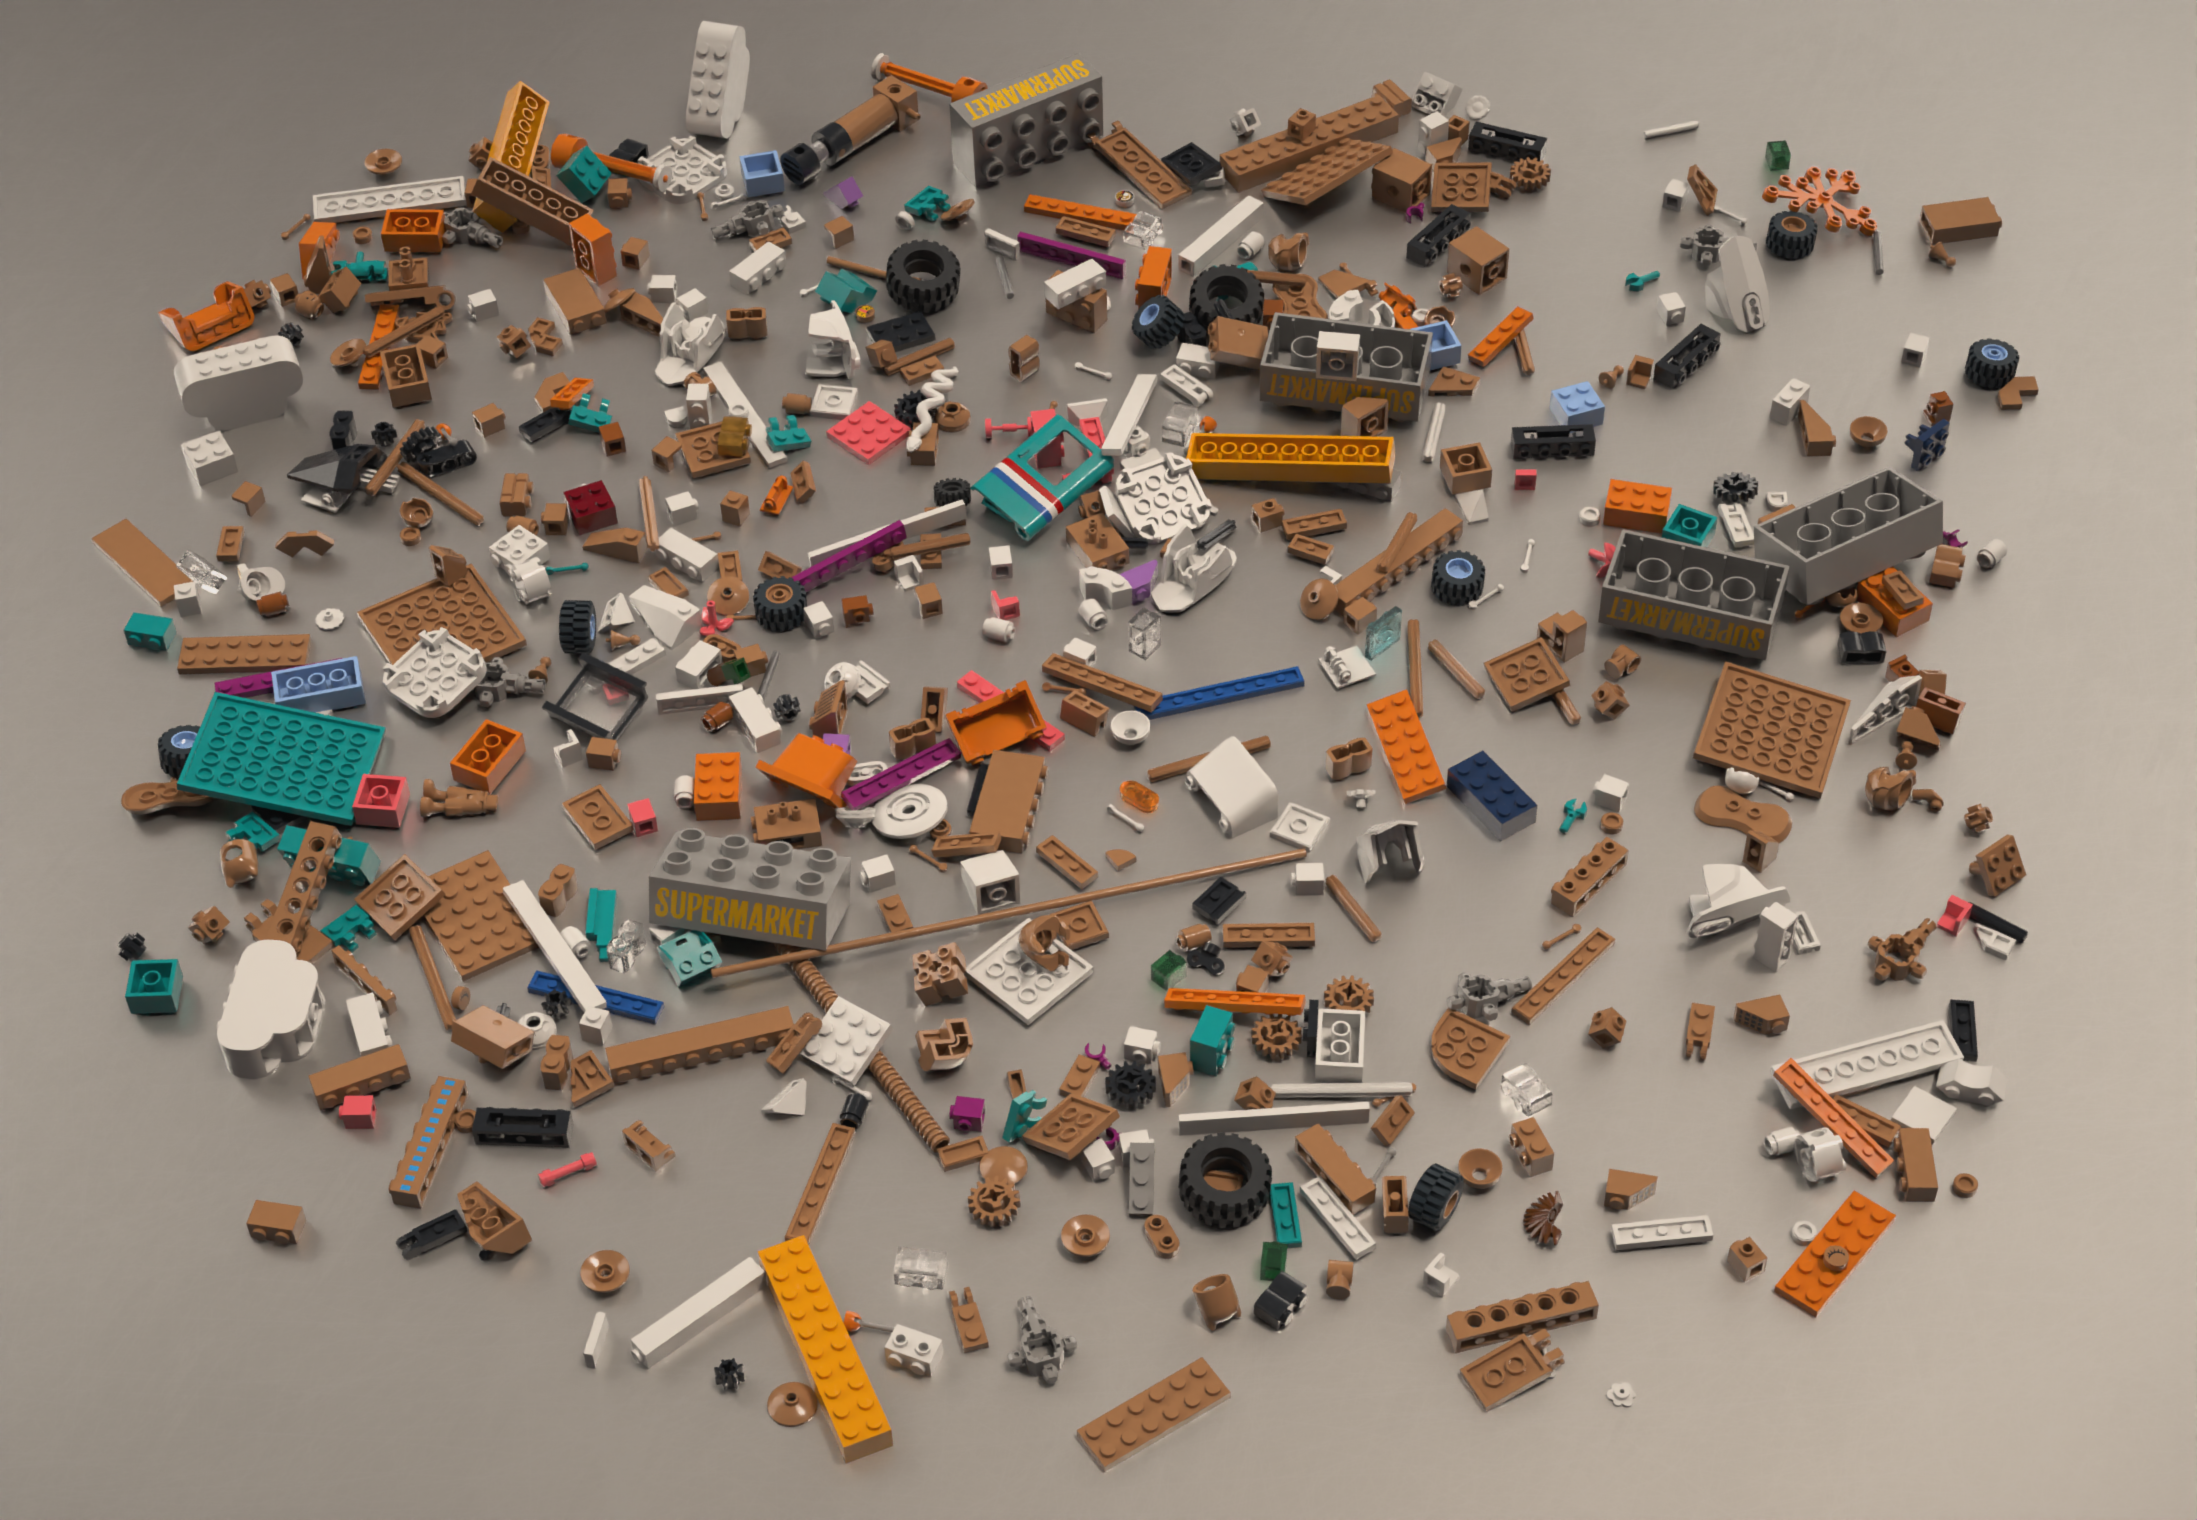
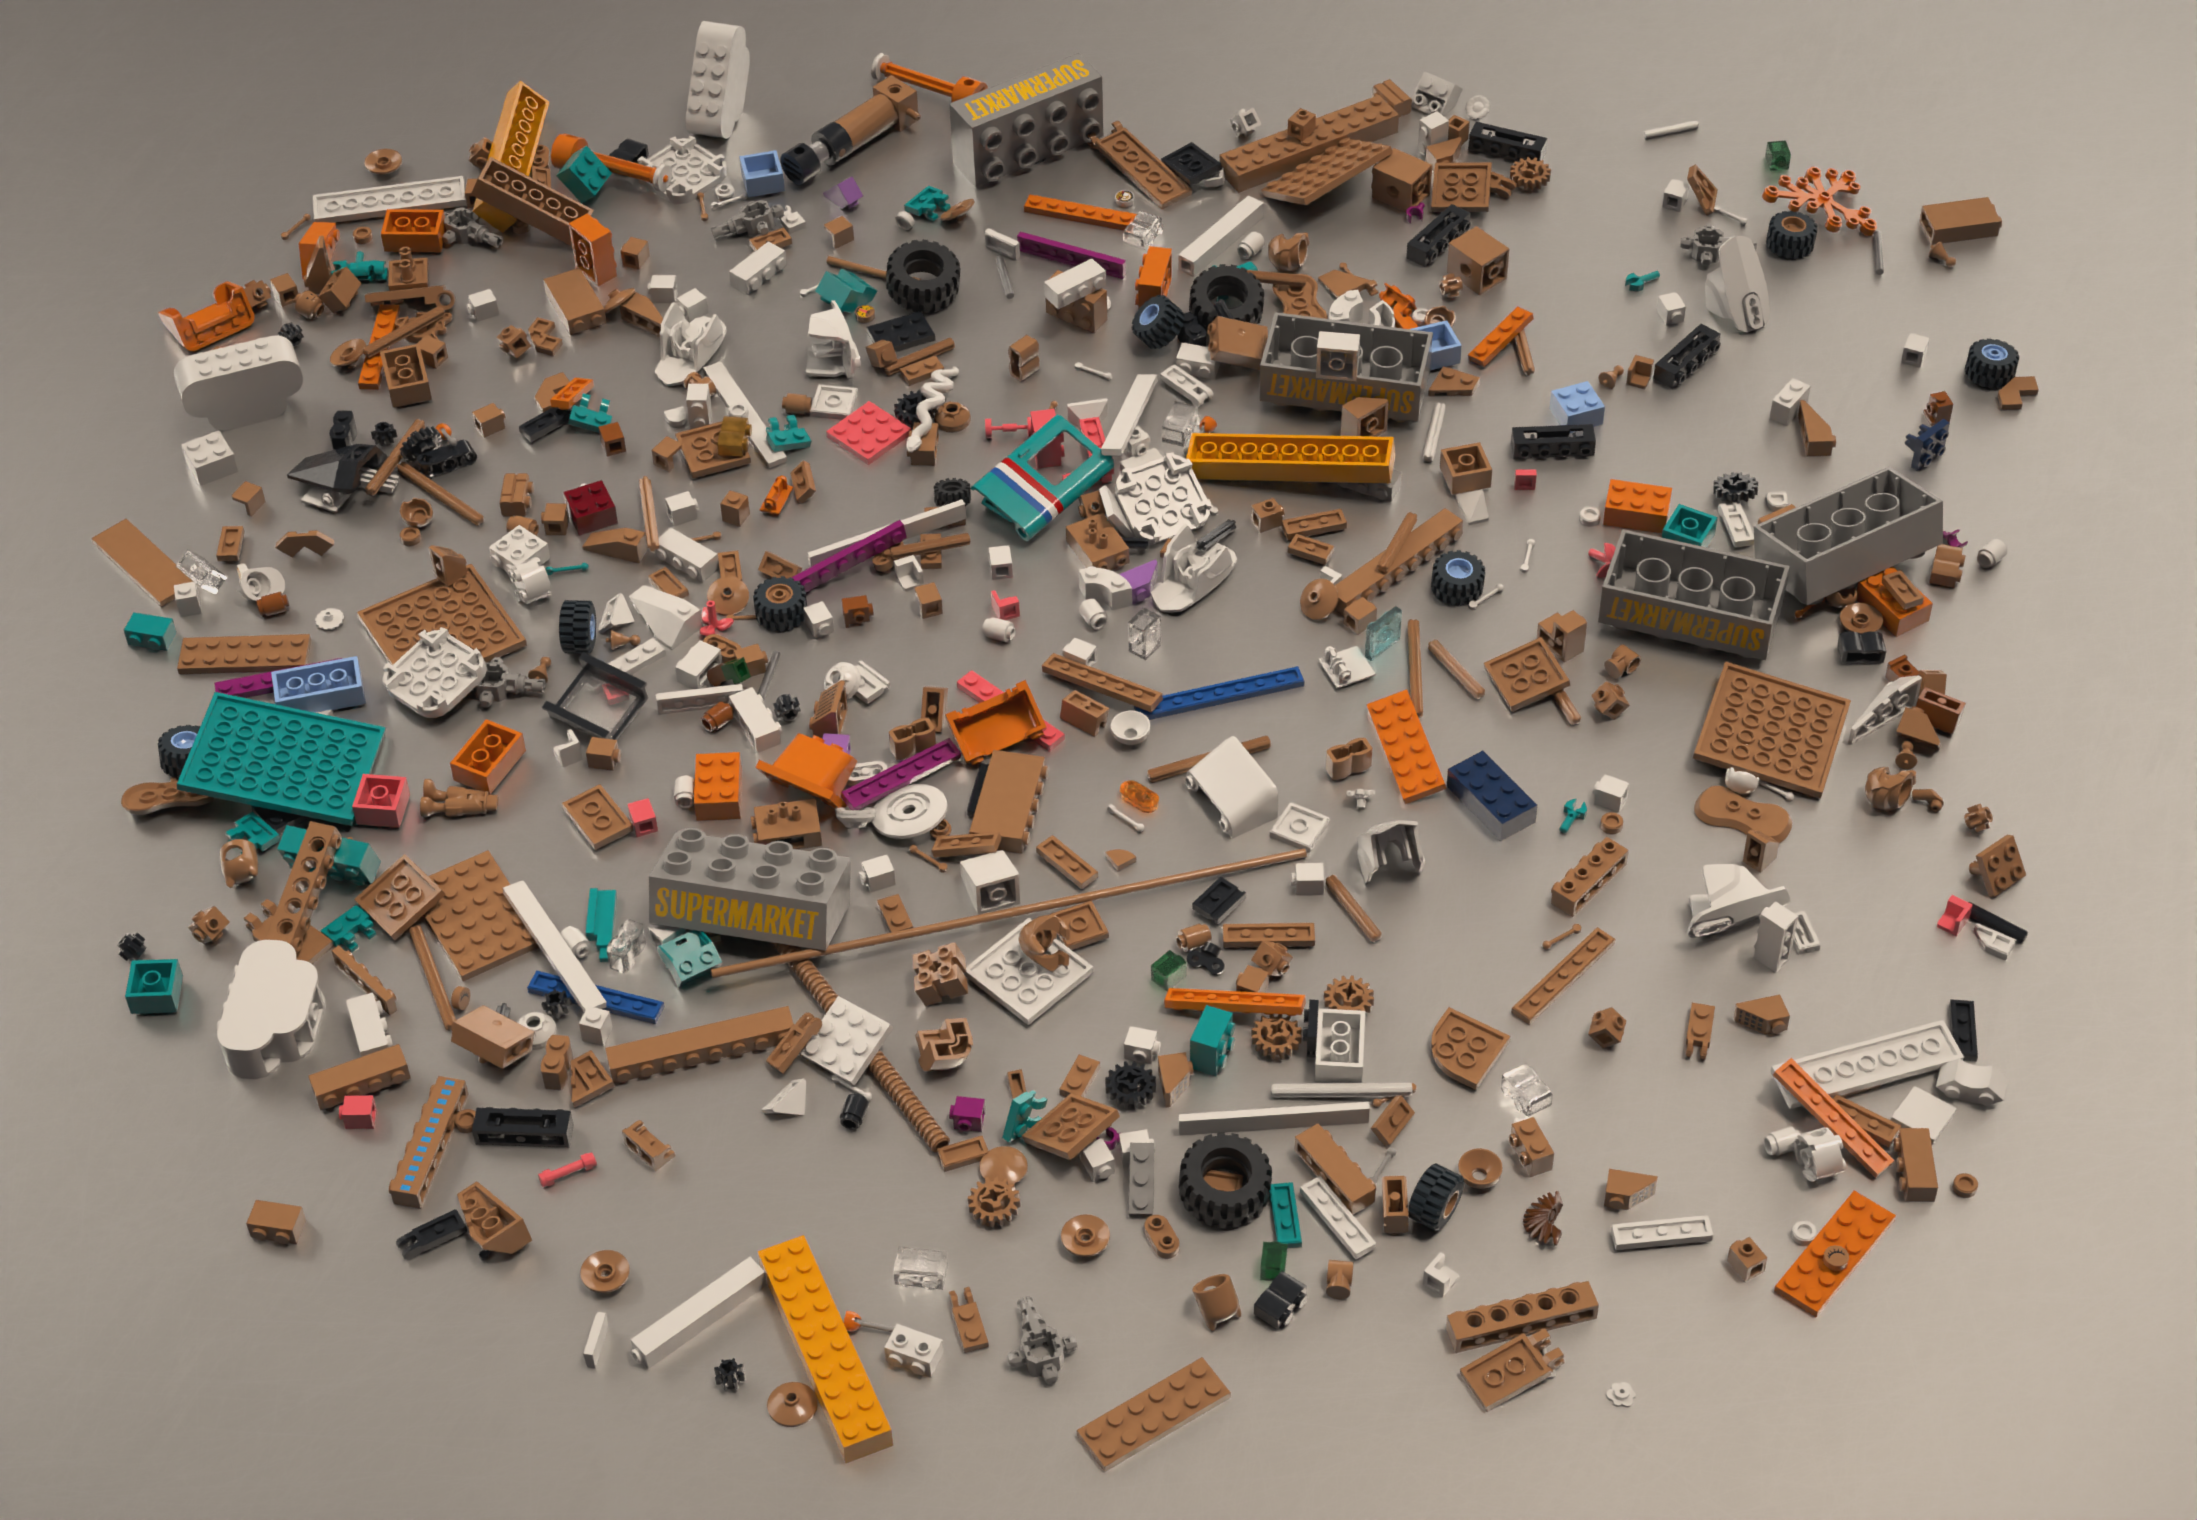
medium nougat brick [538,864,578,917] -> none
medium nougat brick [607,178,632,208] -> none
medium nougat brick [726,307,768,339] -> none
medium nougat tile [785,1123,856,1245] -> none
medium nougat hinge [1042,682,1087,695] -> none
medium nougat plate [1056,216,1116,247] -> none
magenta piece [1085,1043,1112,1070] -> none
medium nougat brick [1234,1076,1276,1110] -> none
dark orange brick [1263,299,1284,330] -> none
light grey piece [1447,973,1532,1021] -> none
medium nougat piece [1850,416,1888,448] -> none
medium nougat piece [1868,918,1937,981] -> none

